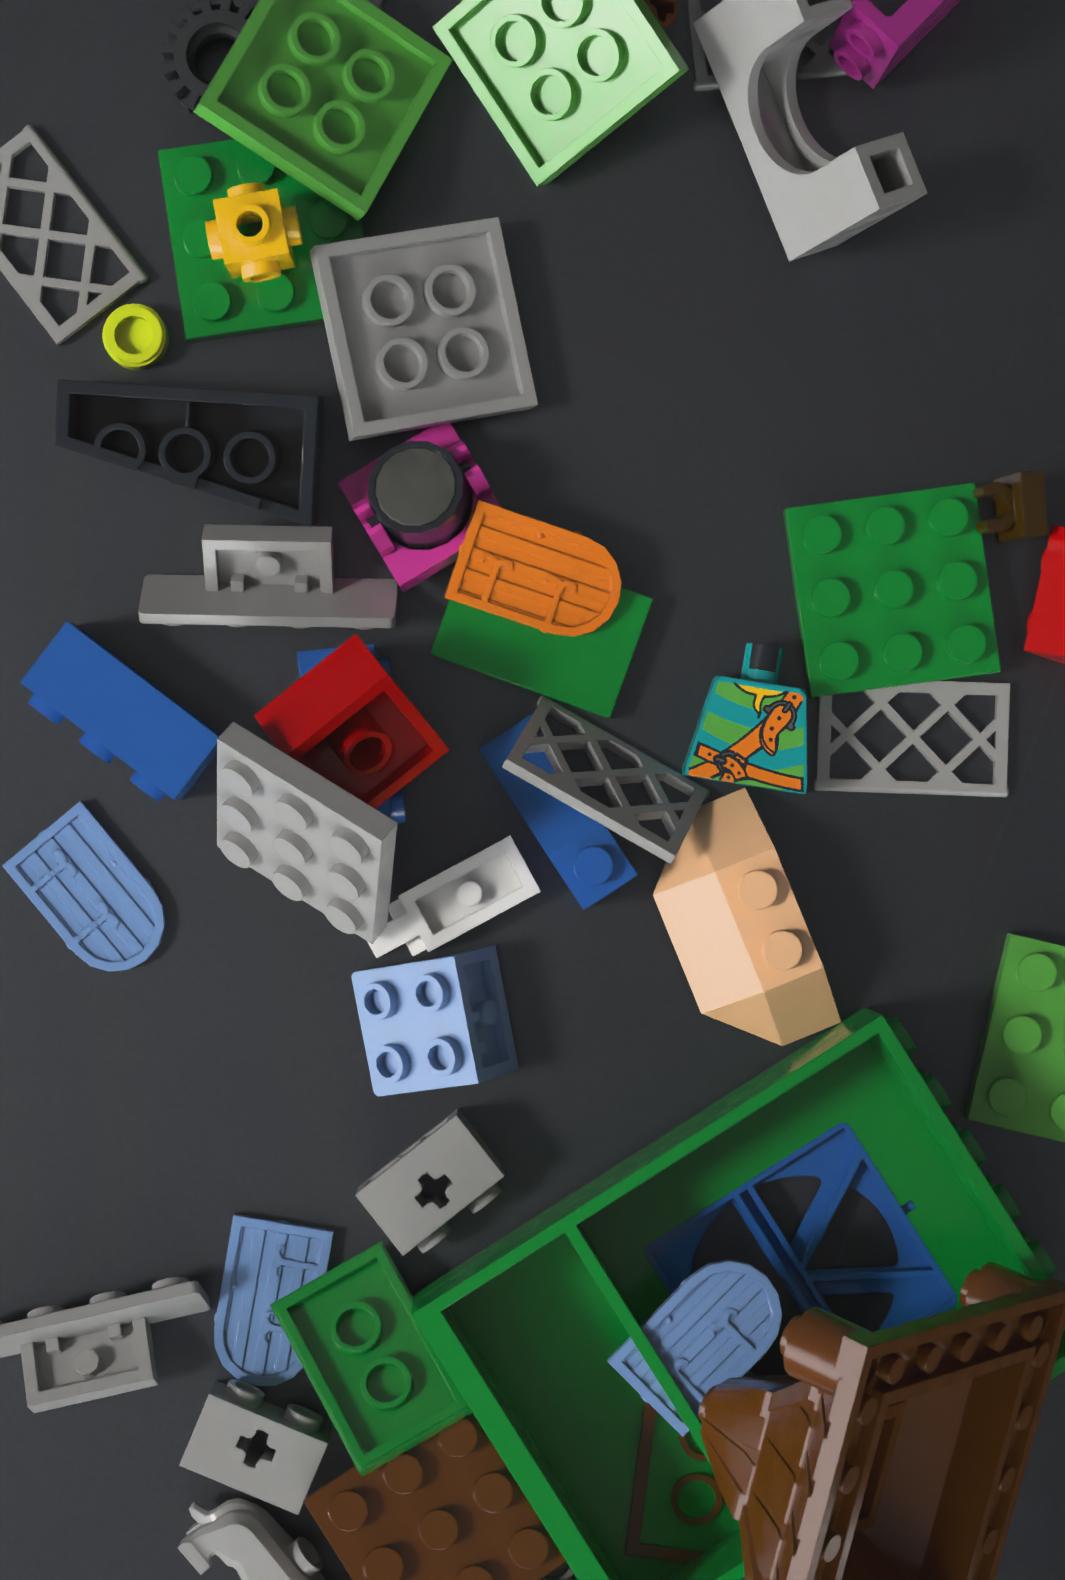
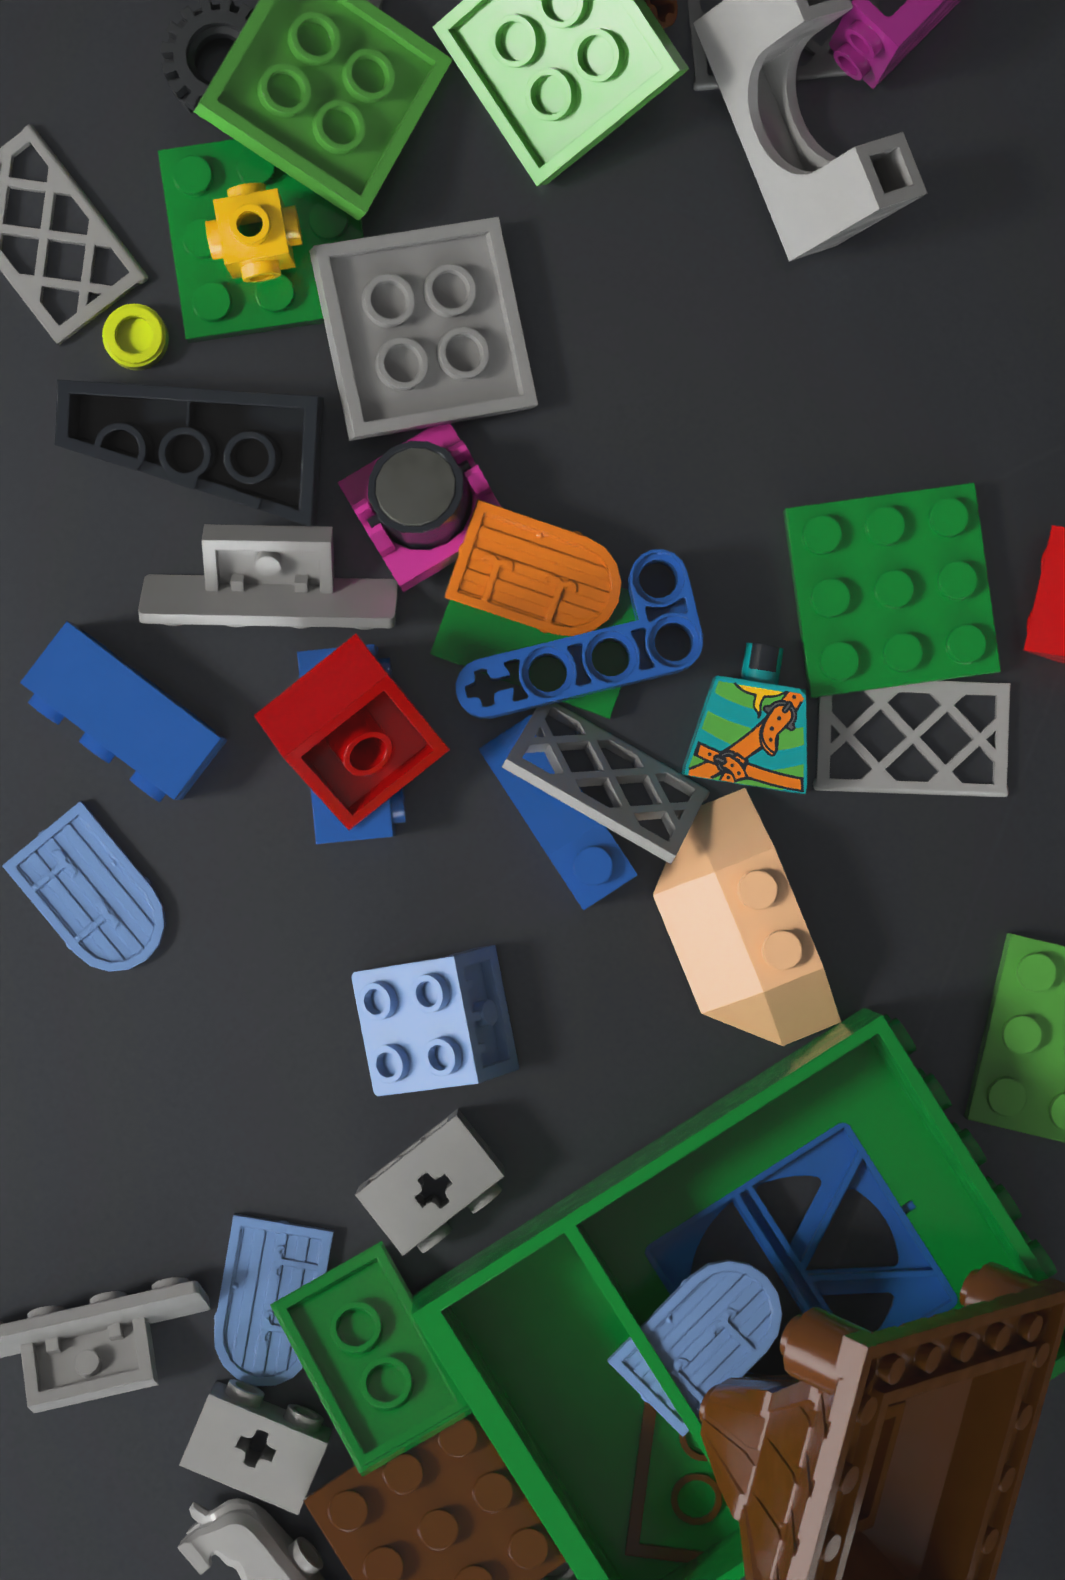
light grey plate [217,722,398,944] -> none
white hinge [367,835,541,958] -> none
dark brown tile [973,471,1049,543] -> none
none -> blue beam [455,549,703,719]

